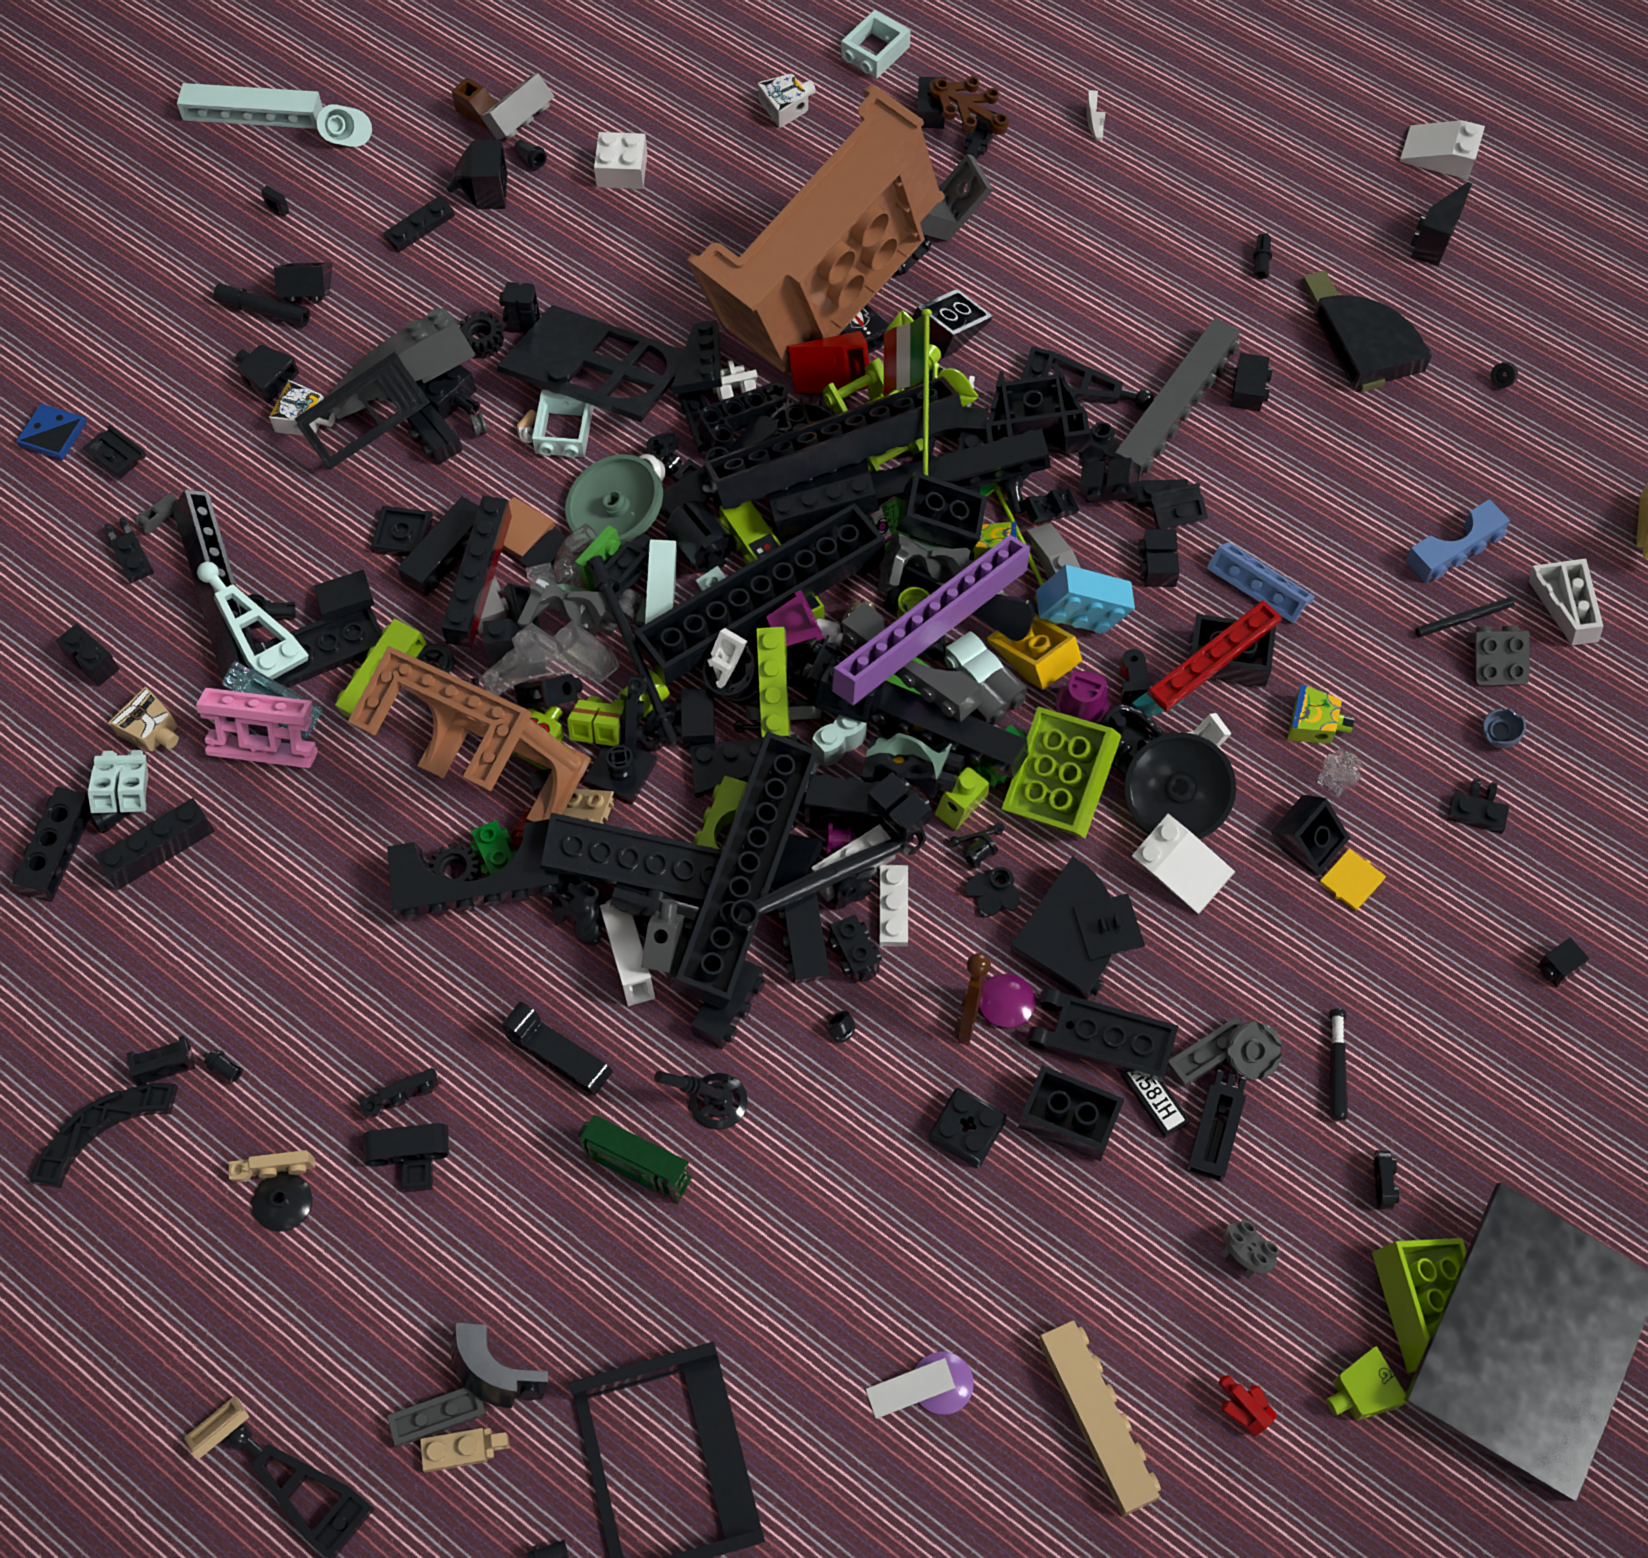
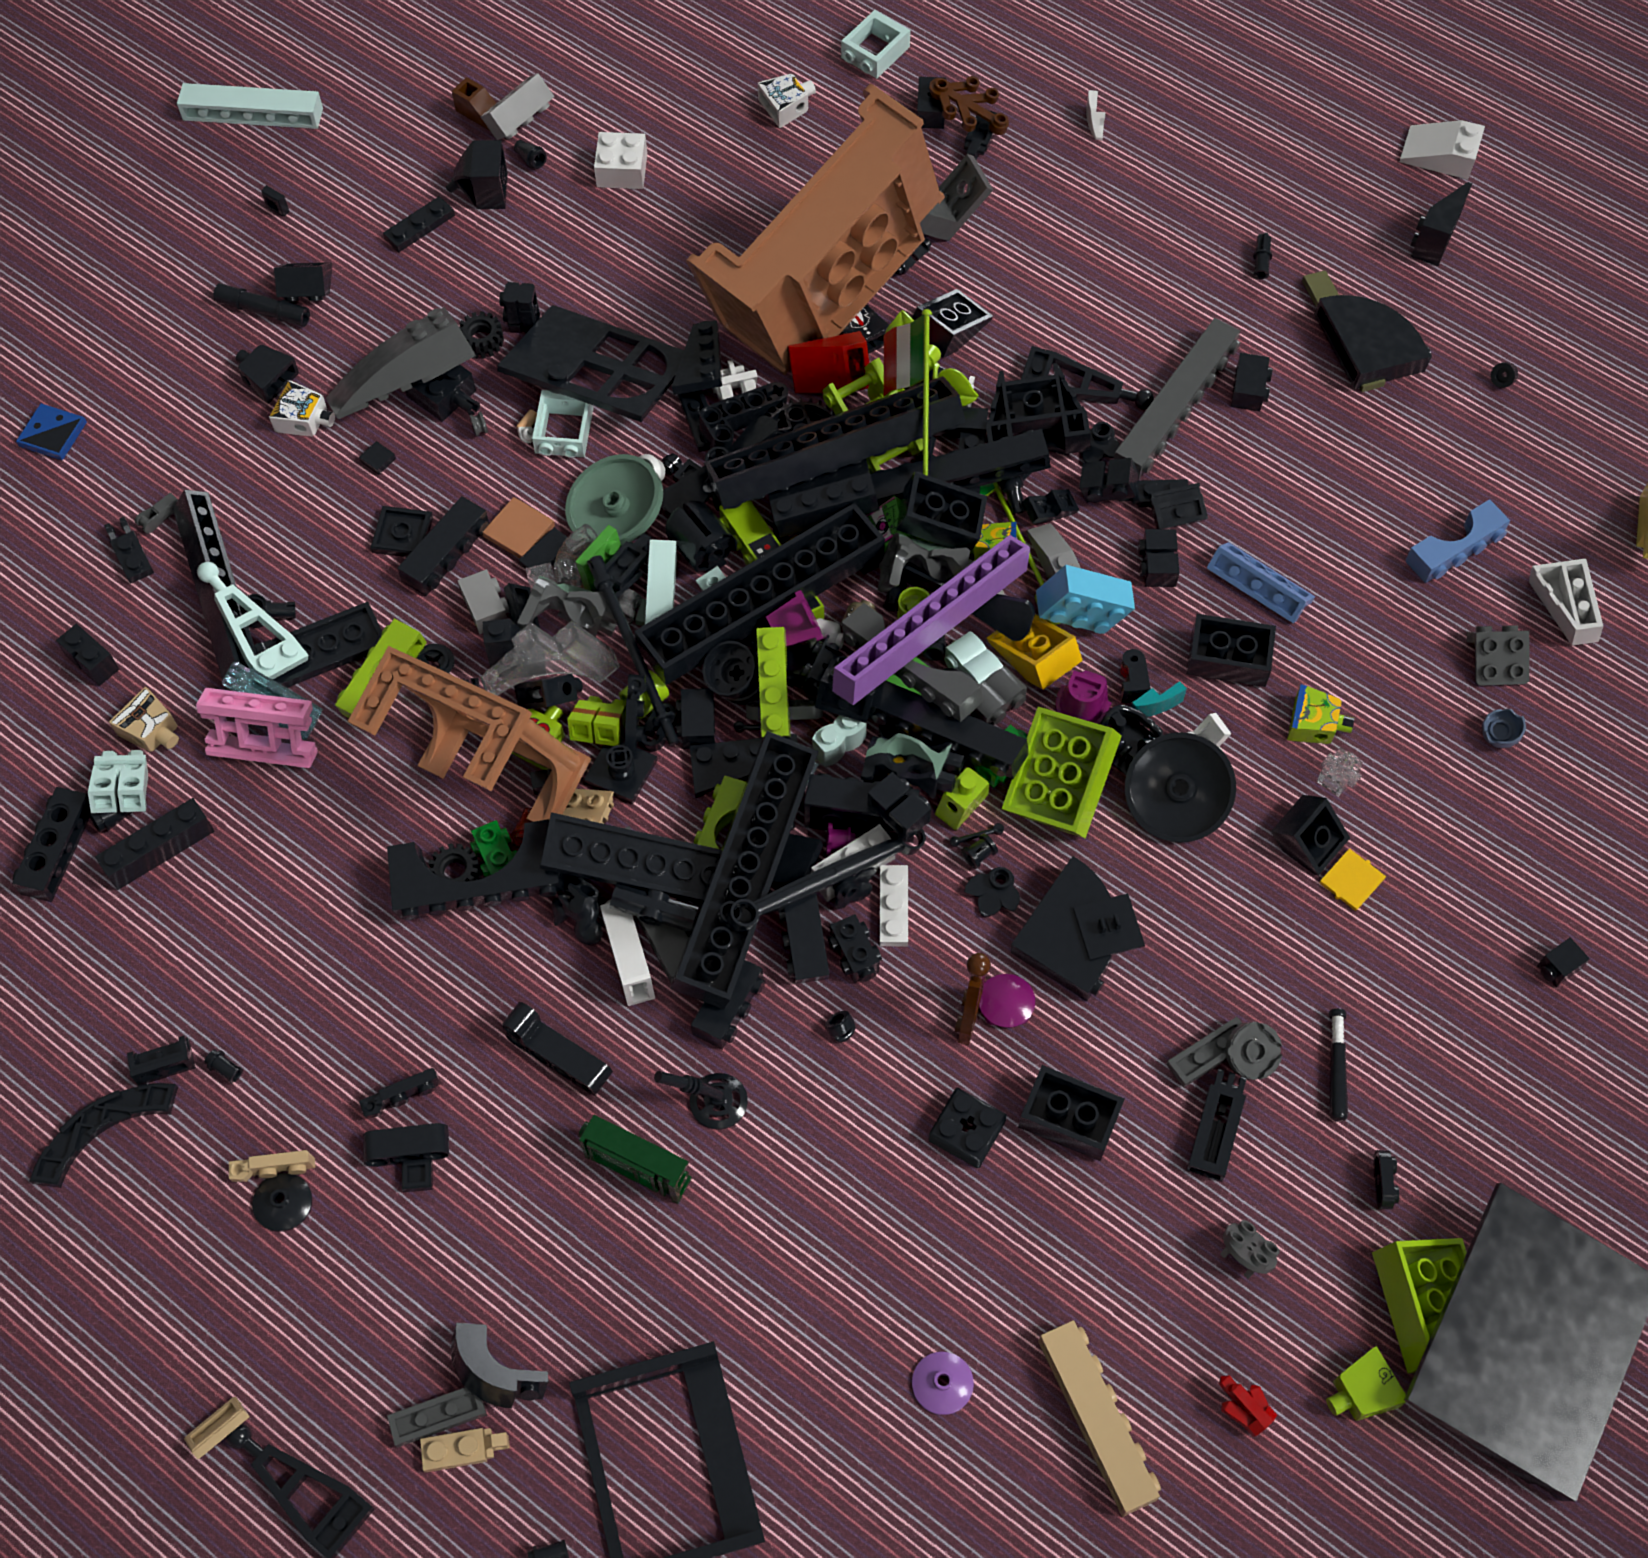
black plate [83,425,147,480] -> none
black piece [294,351,430,469] -> none
black tile [314,569,375,621] -> none
light aqua piece [316,105,372,147] -> none
black brick [407,404,463,465] -> none
black brick [441,495,512,648] -> none
dark grey torso [641,899,685,973] -> none
black hinge [646,433,679,459] -> none
white slope [708,628,747,688] -> none
white sticker [866,1358,955,1419] -> none
black hinge [1026,988,1179,1082] -> none
tile [1117,1069,1190,1138] -> none
white slope [1132,814,1235,914] -> none
red tile [1147,600,1282,712] -> none
black bar [1415,597,1514,638] -> none
black hinge [1448,777,1509,834] -> none
none -> black tile [359,441,396,475]

